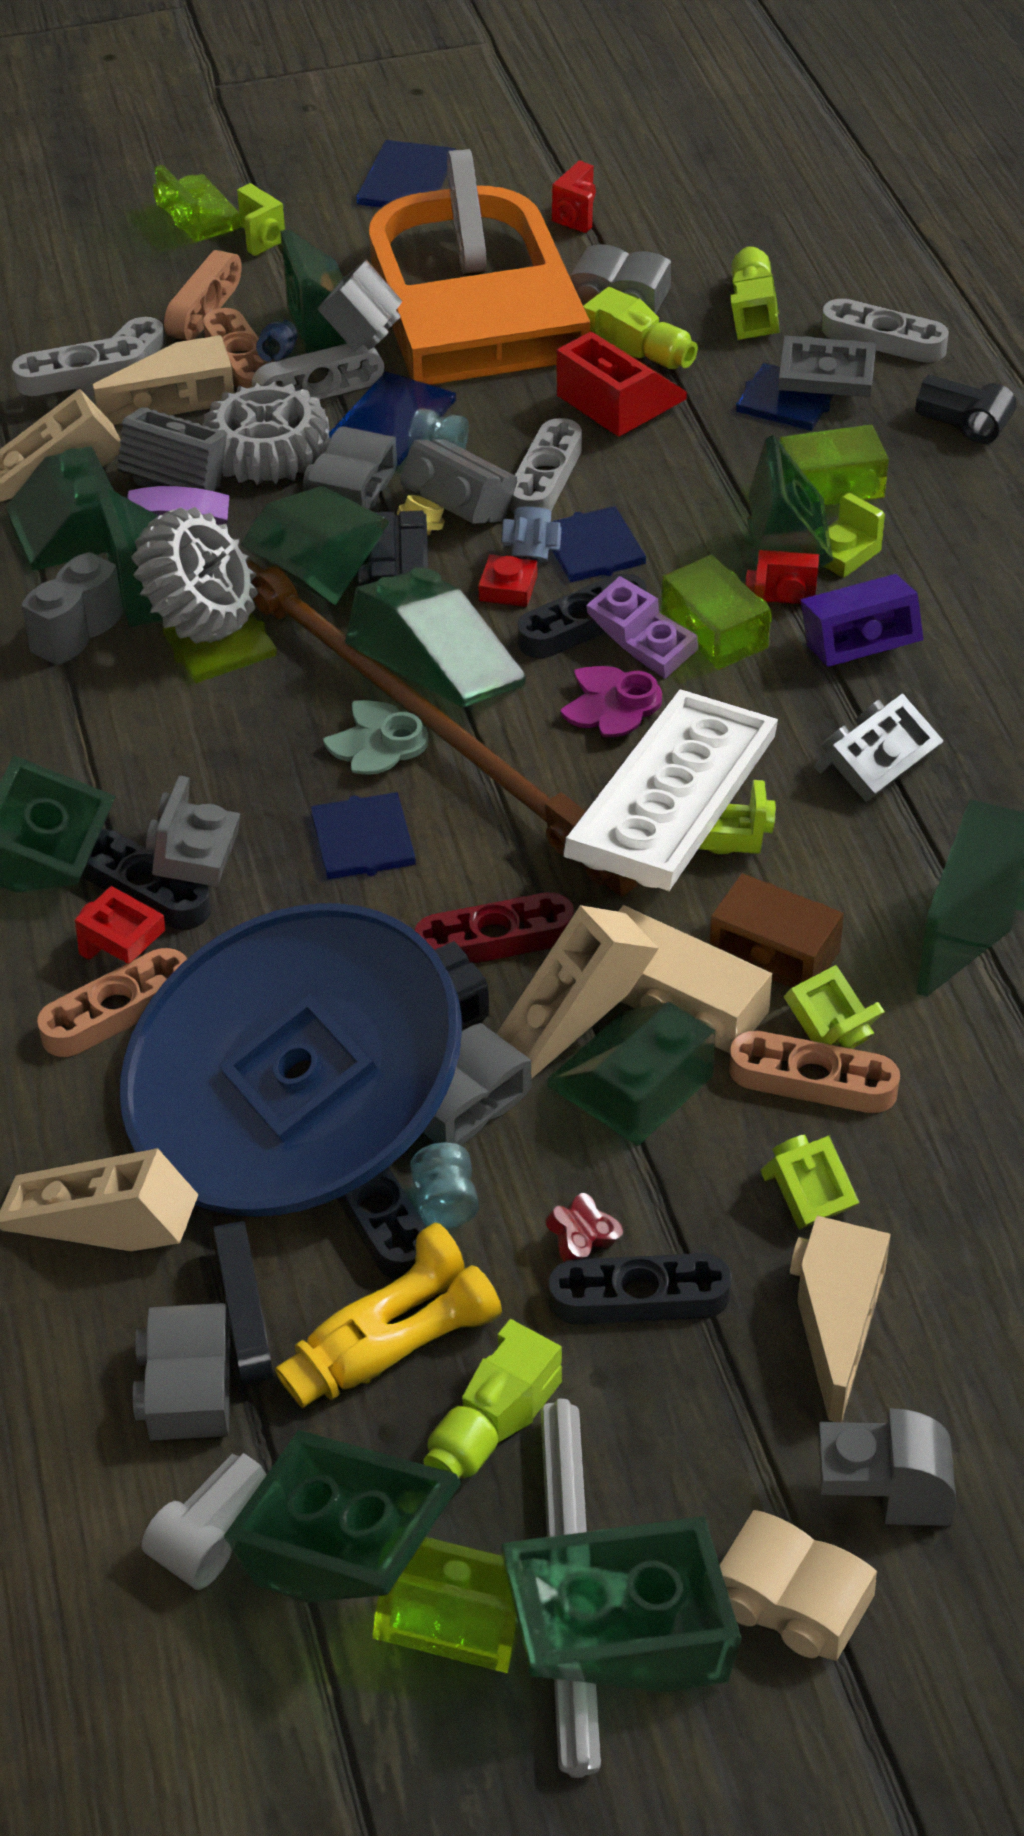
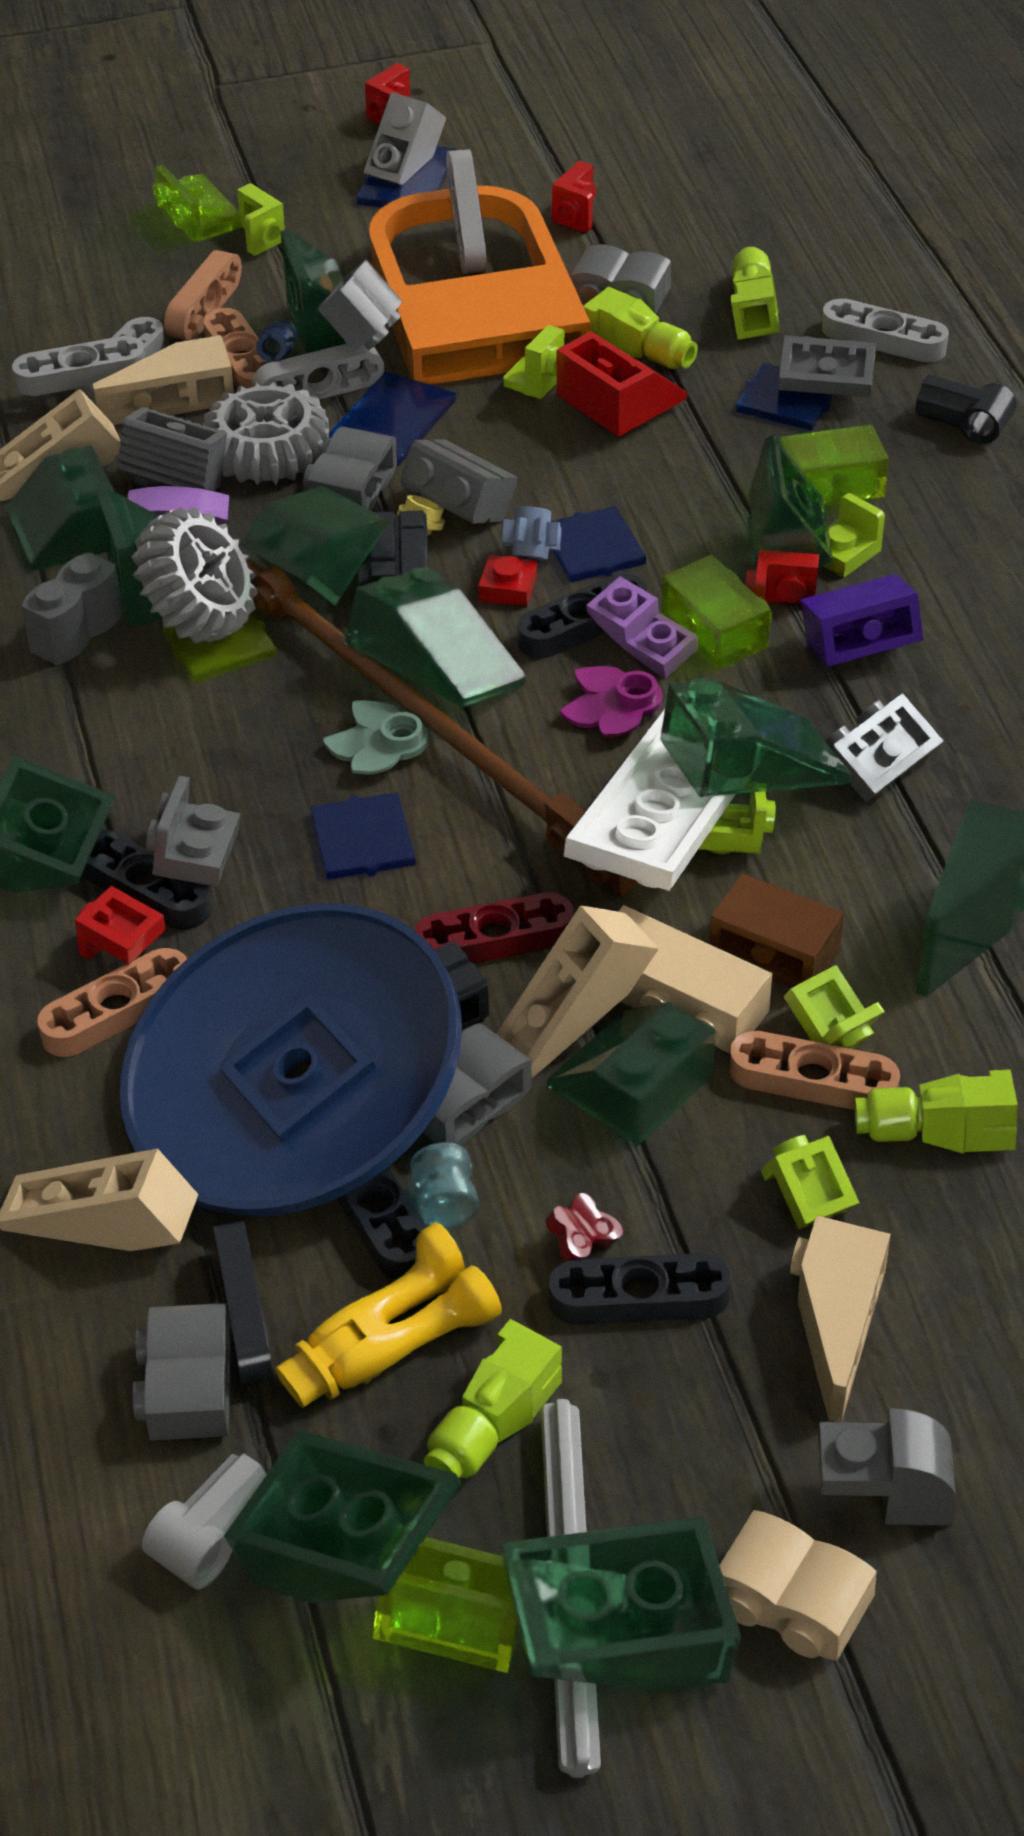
clear light blue wheel [408,408,469,450] -> none
light grey beam [510,418,582,514] -> none
none -> light grey slope [363,92,446,186]
none -> red bracket [365,63,411,125]
none -> lime bracket [503,325,564,399]
none -> clear green slope [660,678,851,797]
none -> lime piece [855,1070,1018,1154]

